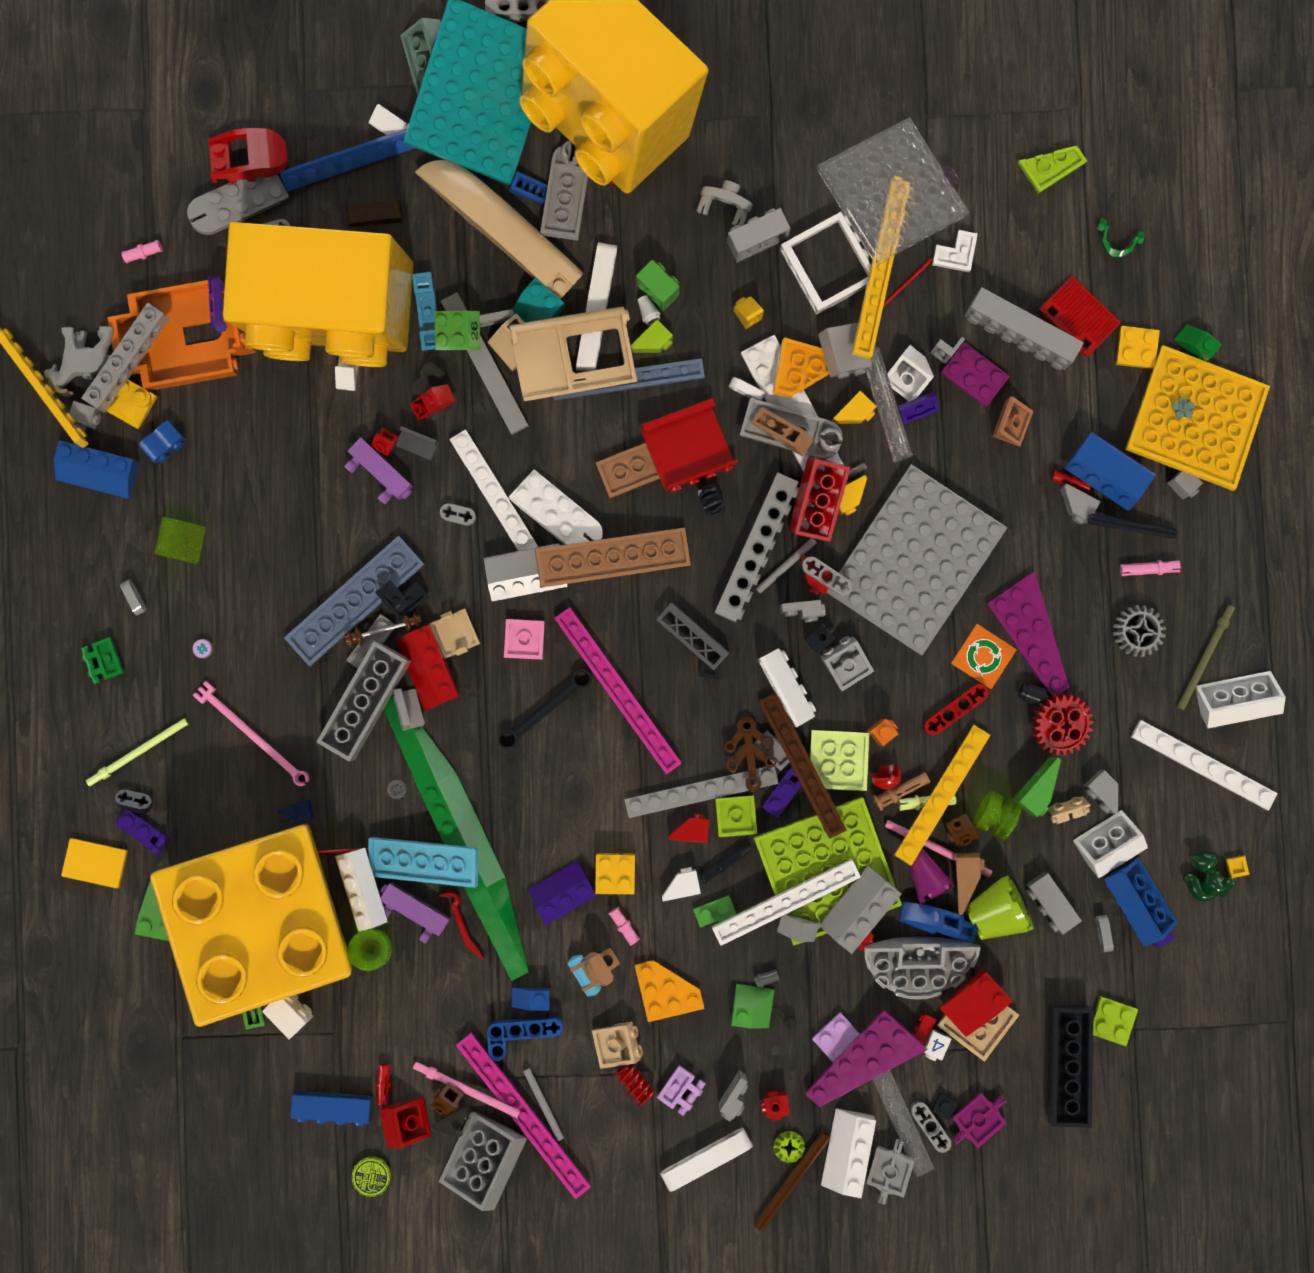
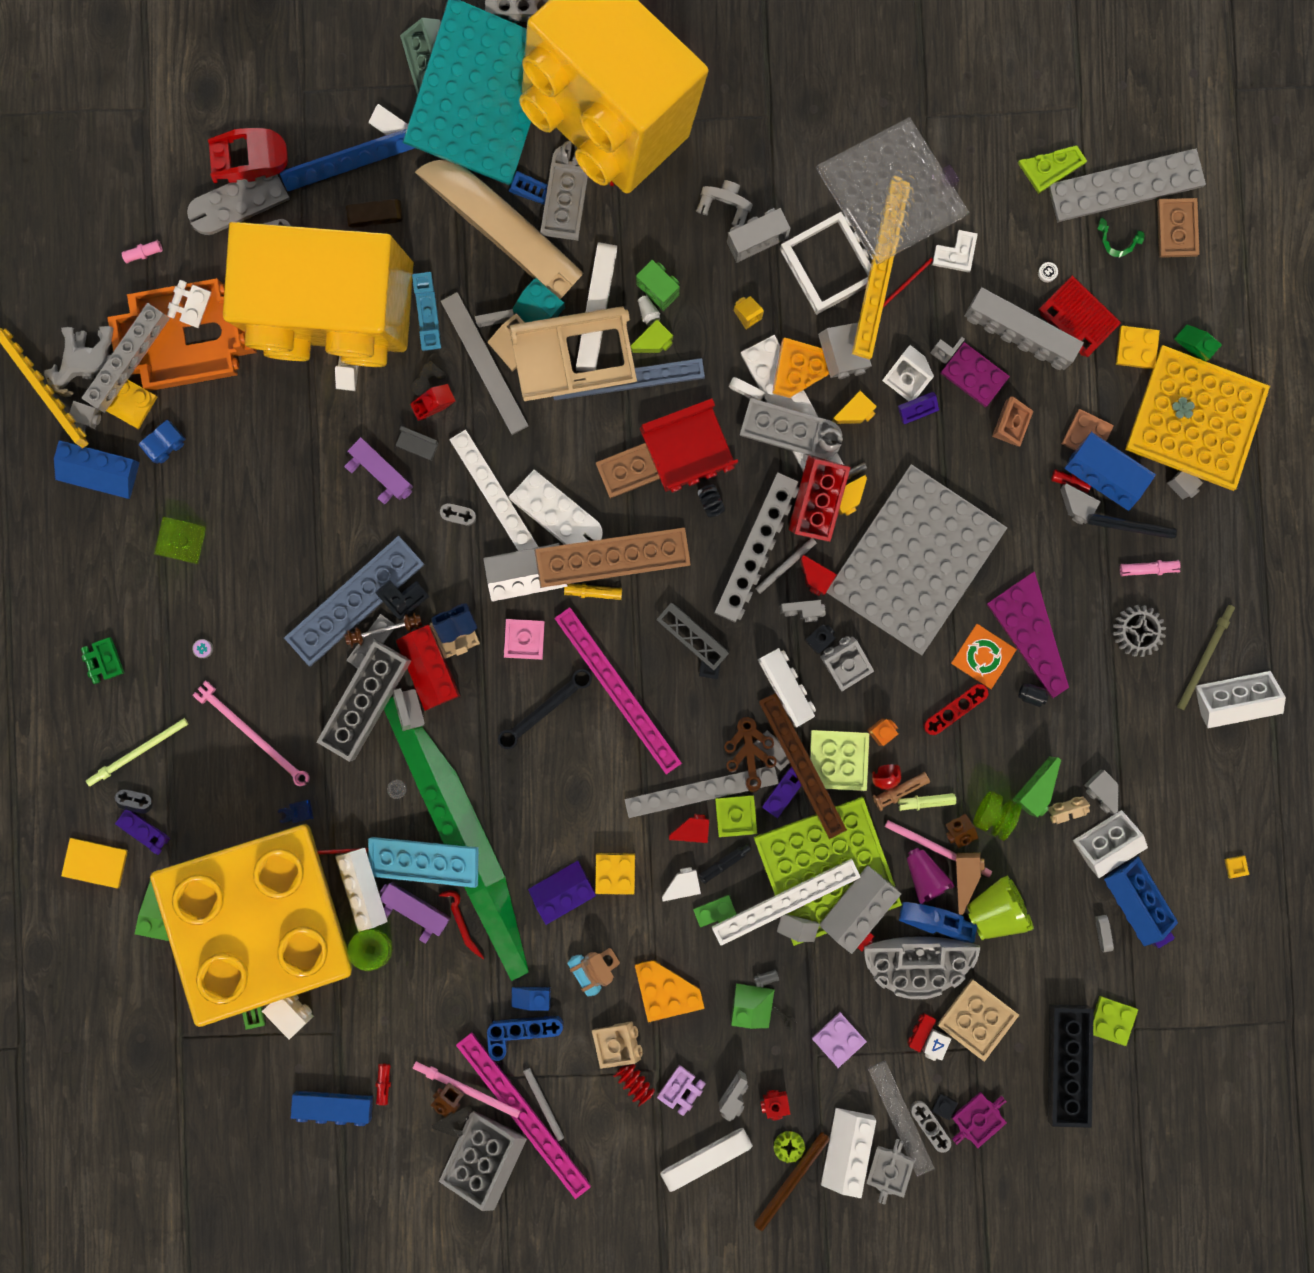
light grey beam [120,579,146,616] -> none
dark purple plate [207,275,227,332] -> none
tile [352,1156,391,1197] -> none
red bracket [371,428,399,456] -> none
red slope [379,1098,431,1148] -> none
bright green brick [434,311,480,350] -> none
bright pink pin [608,907,640,946] -> none
medium nougat slope [751,407,813,456] -> none
light grey beam [802,557,852,596] -> none
magenta wing [805,1009,928,1107] -> none
clear plate [866,347,912,463] -> none
yellow plate [894,725,990,866] -> none
red slope [939,969,1012,1037] -> none
light grey brick [1025,872,1082,934] -> none
red gear [1032,693,1094,756] -> none
white plate [1131,720,1278,810] -> none
dark green animal [1183,851,1235,902] -> none
none -> white plate [167,280,212,328]
none -> dark blue brick [431,603,477,643]
none -> yellow pin [564,583,622,600]
none -> white tile [1038,262,1058,282]
none -> light grey plate [1048,148,1206,223]
none -> nougat plate [1061,409,1114,450]
none -> medium nougat plate [1157,198,1199,257]

